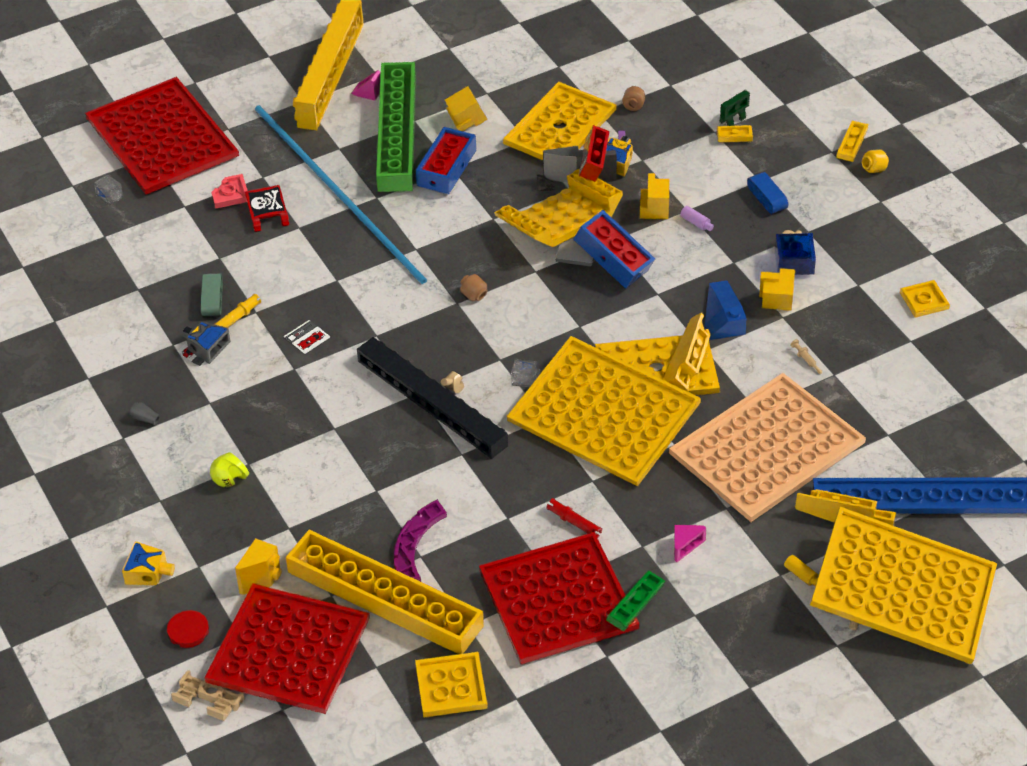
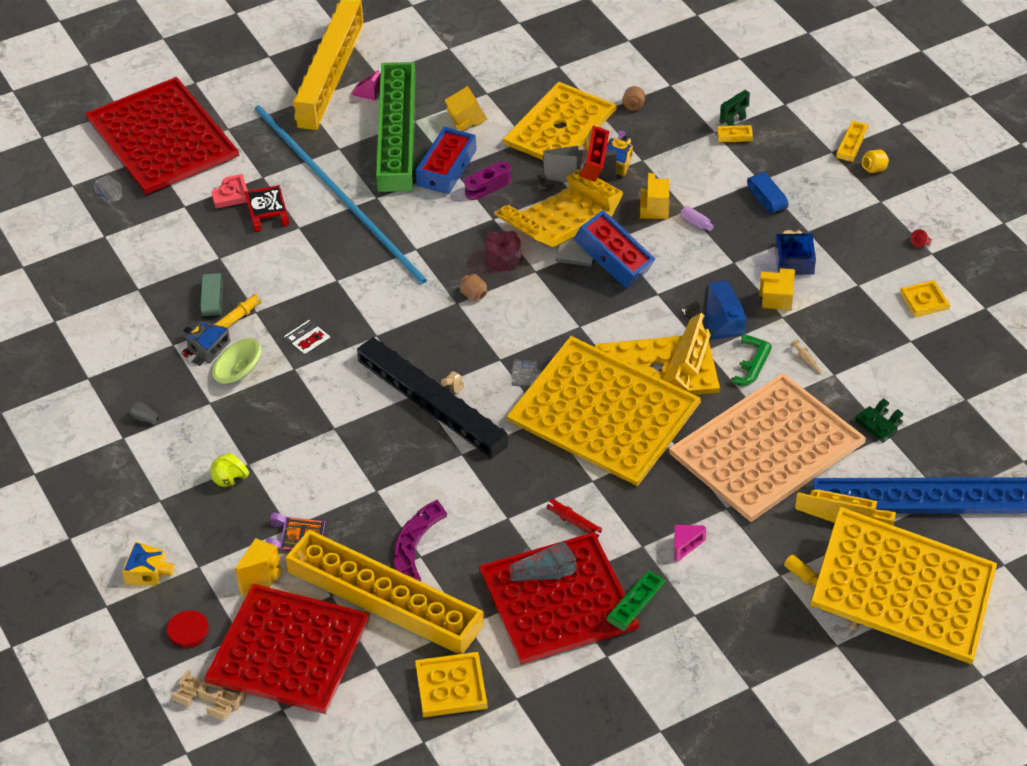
none -> yellowish green dish [212,338,261,384]
none -> flag [266,513,325,552]
none -> magenta piece [464,161,511,200]
none -> clear pink brick [484,231,521,272]
none -> clear light blue slope [510,541,576,581]
none -> clear smoke tile [682,301,701,320]
none -> green piece [731,333,772,386]
none -> dark green plate [855,398,903,443]
none -> red plate [910,229,932,247]

